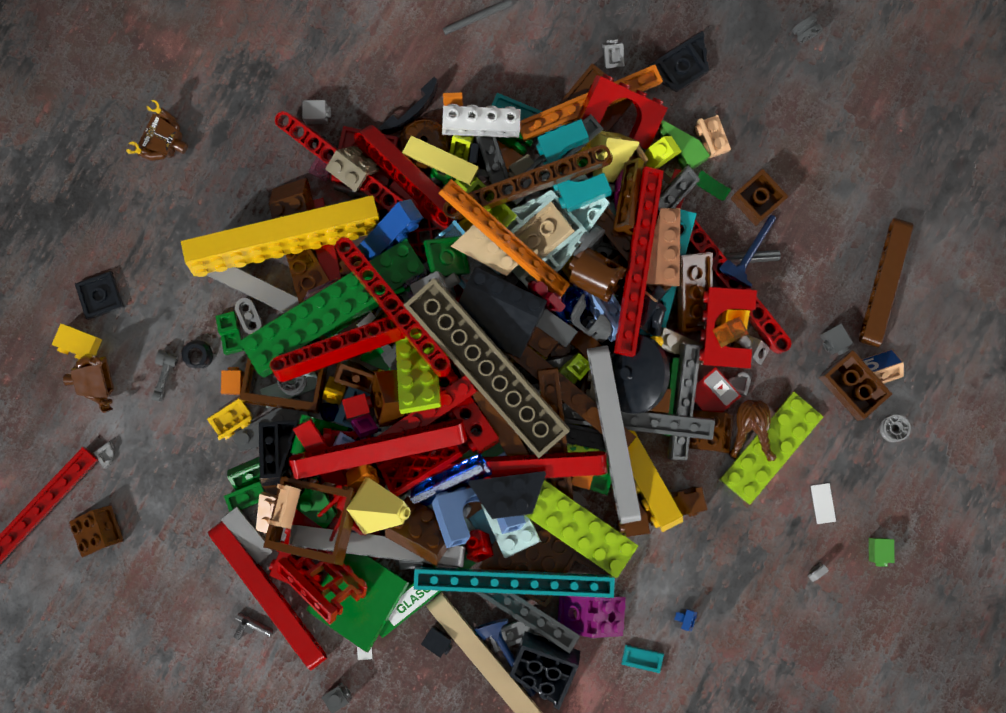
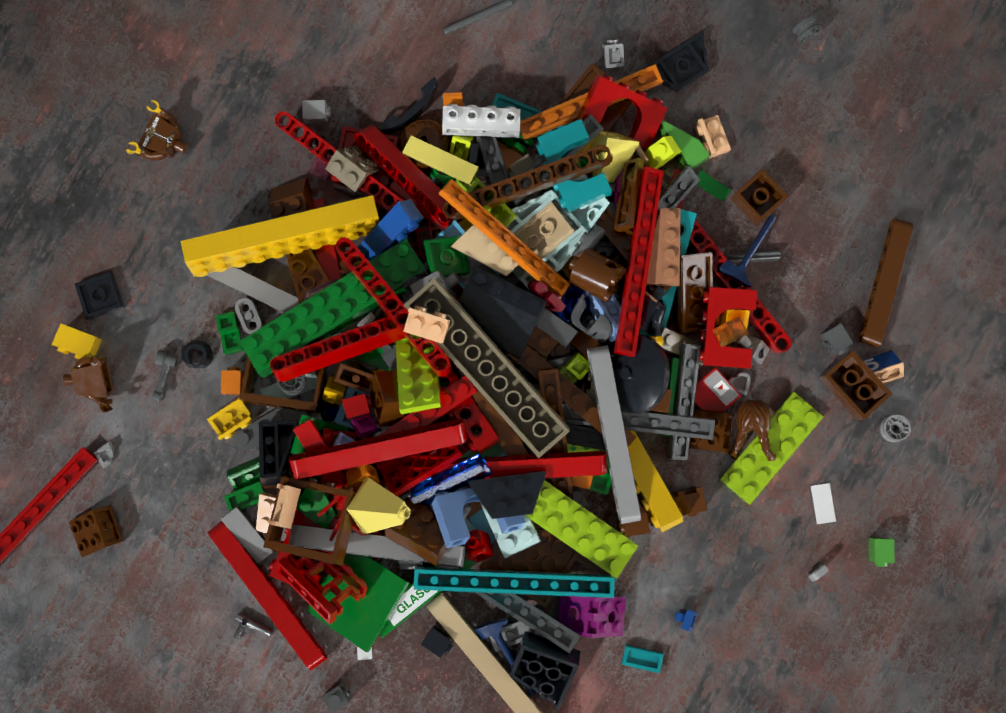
none -> light nougat bracket [403,305,450,344]

